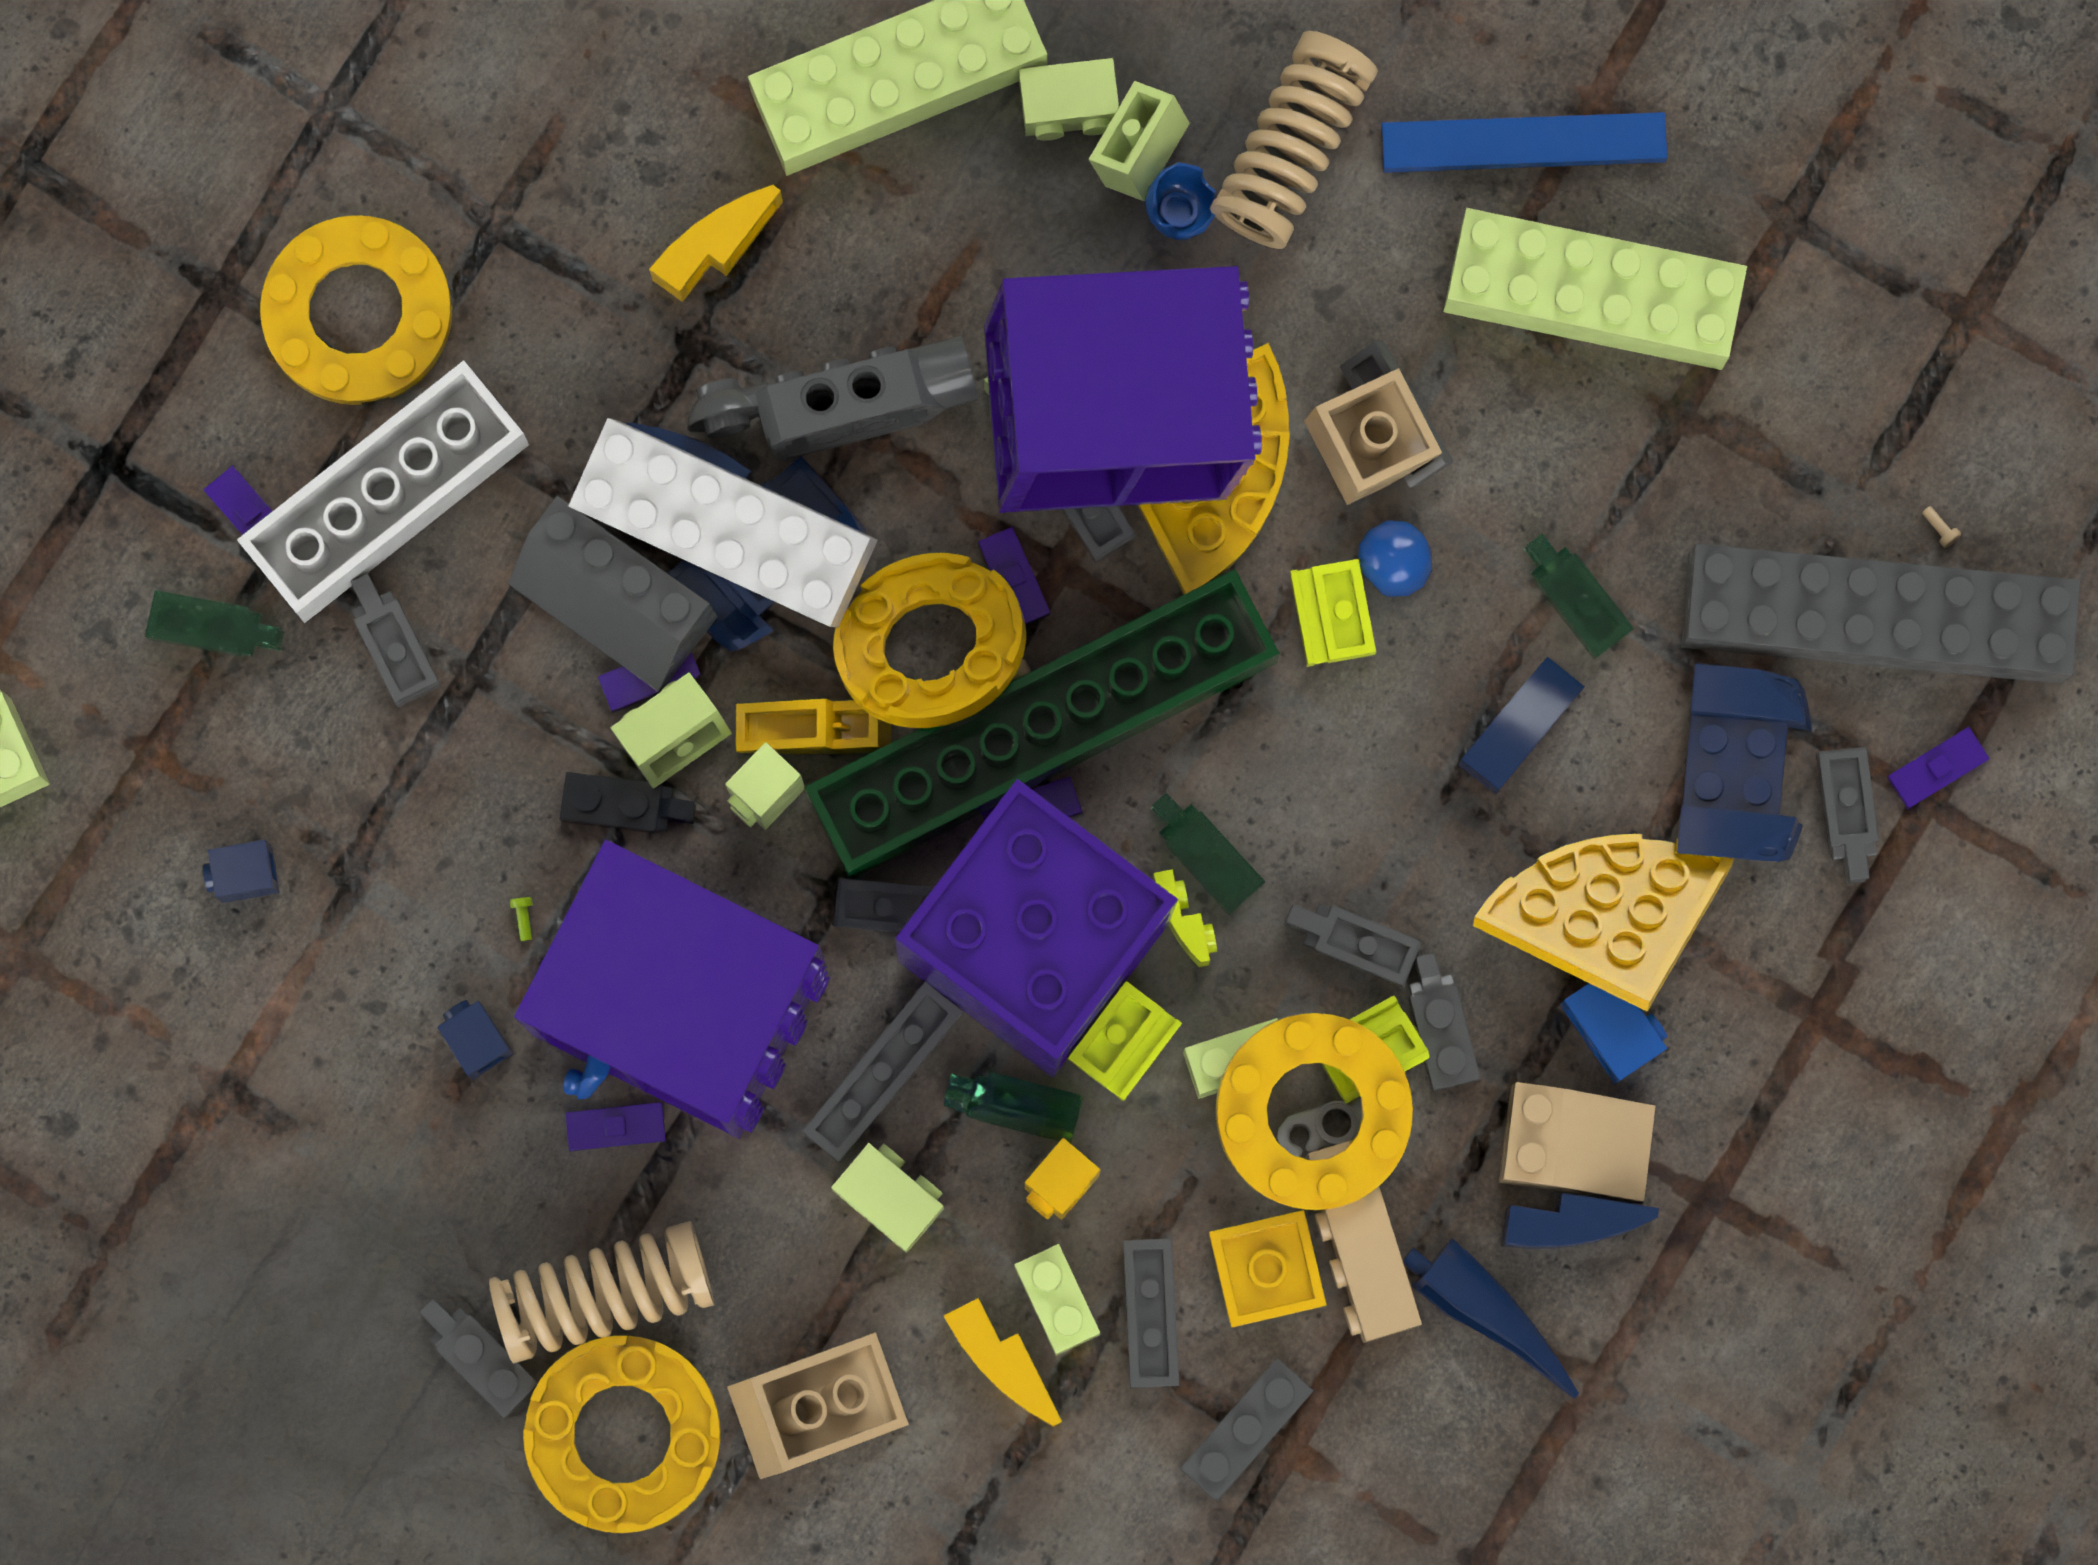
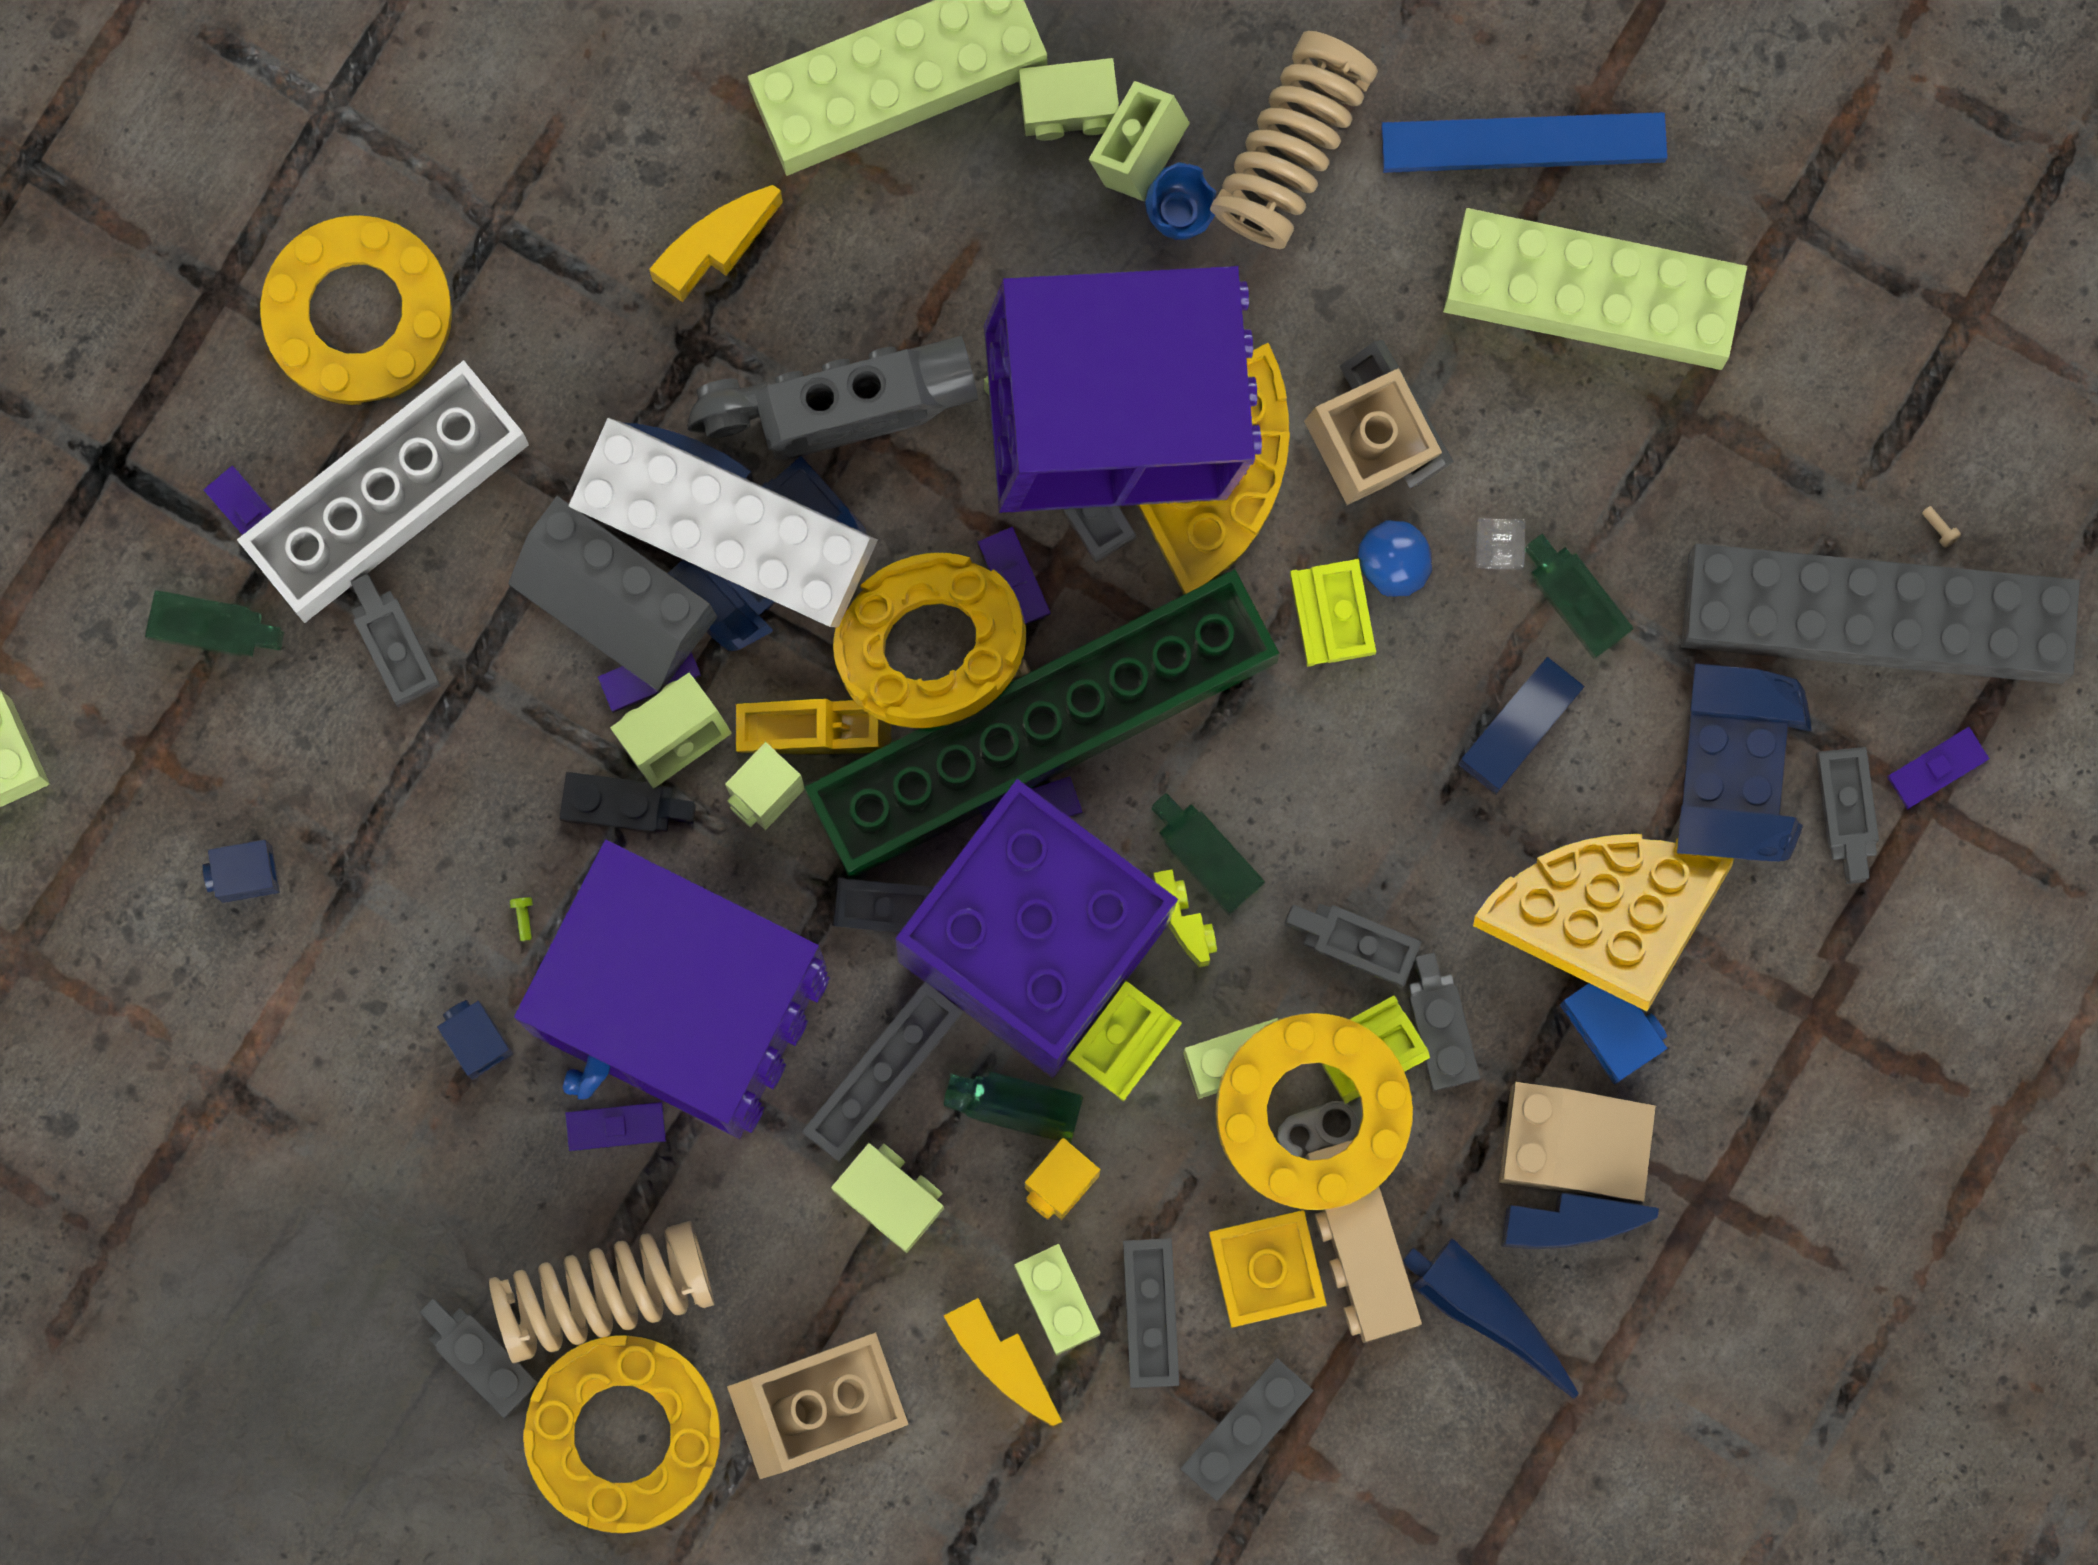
none -> clear tile [1475,518,1526,570]

